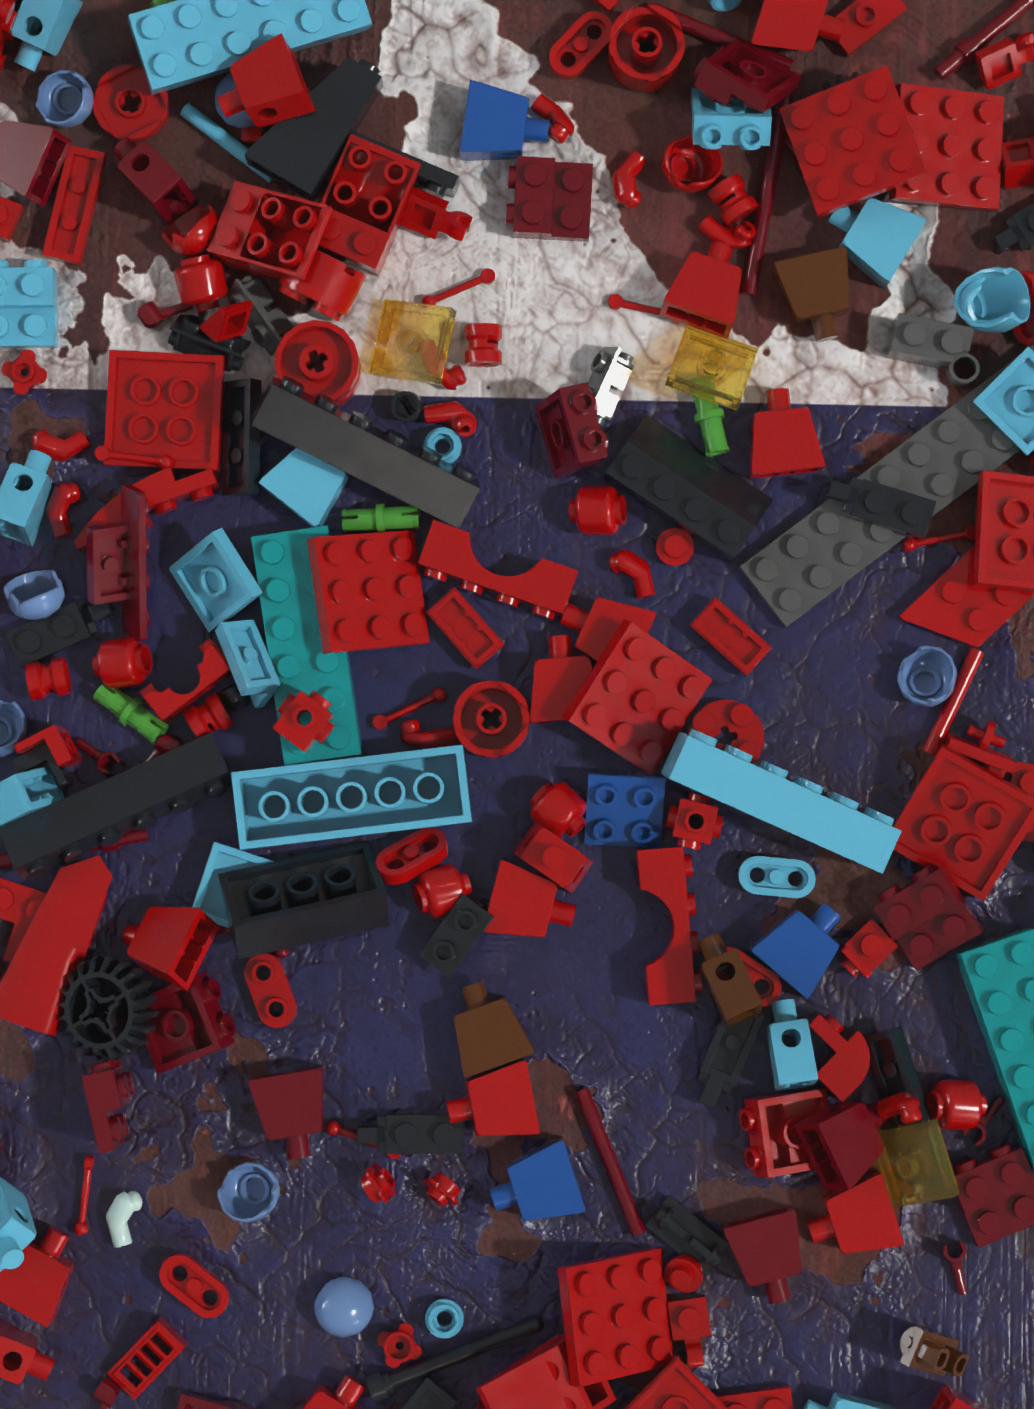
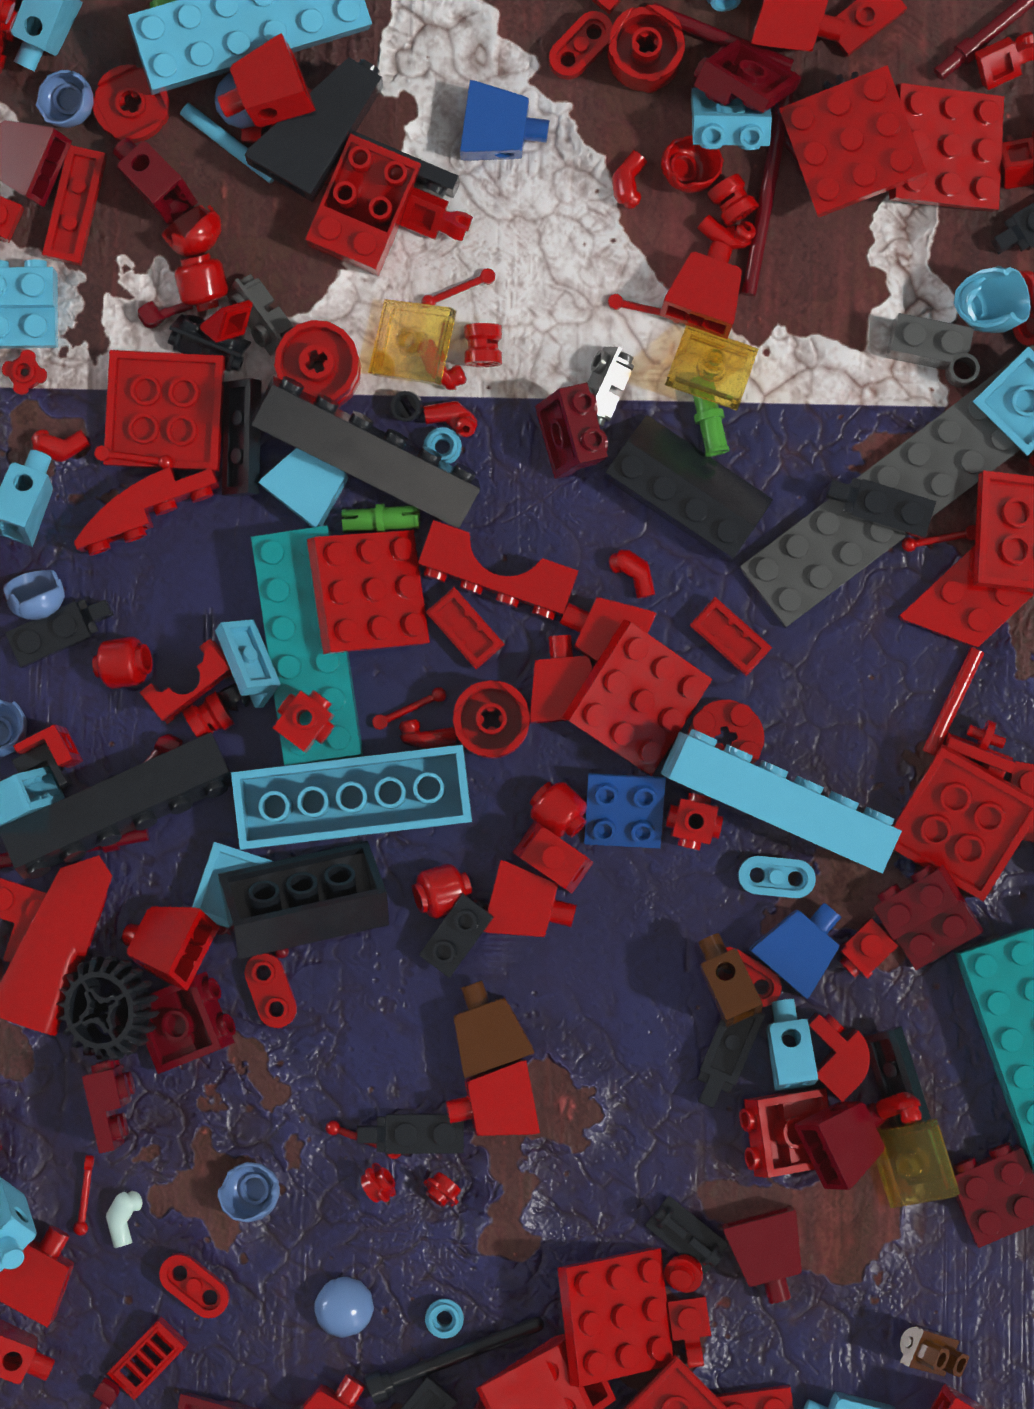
red wheel [25,657,72,701] -> none
red arm [46,482,81,539] -> none
dark red hand [75,737,126,778] -> none
dark red bracket [86,484,150,641] -> none
bright green pin [93,683,169,745] -> none
medium azure plate [168,528,263,632] -> none
red slope [207,181,333,280] -> none
dark red torso [248,1066,325,1160] -> none
red brick [278,250,367,322] -> none
red plate [376,827,449,885] -> none
red plate [377,1323,422,1368] -> none
blue torso [490,1137,586,1221] -> none
dark red plate [506,156,593,242] -> none
red arm [531,94,574,144] -> none
red head [568,485,627,536] -> none
dark red bar [574,1087,646,1237] -> none
red arch [636,847,702,1005] -> none
red plate [656,528,694,566] -> none
red torso [749,388,825,479] -> none
reddish brown torso [771,246,850,342] -> none
red torso [806,1170,904,1254] -> none
medium azure torso [828,198,927,289] -> none
medium blue hair [897,645,957,707] -> none
red head [926,1079,987,1130] -> none
dark red hand [941,1240,967,1295] -> none
dark red hand [962,1095,1006,1146] -> none

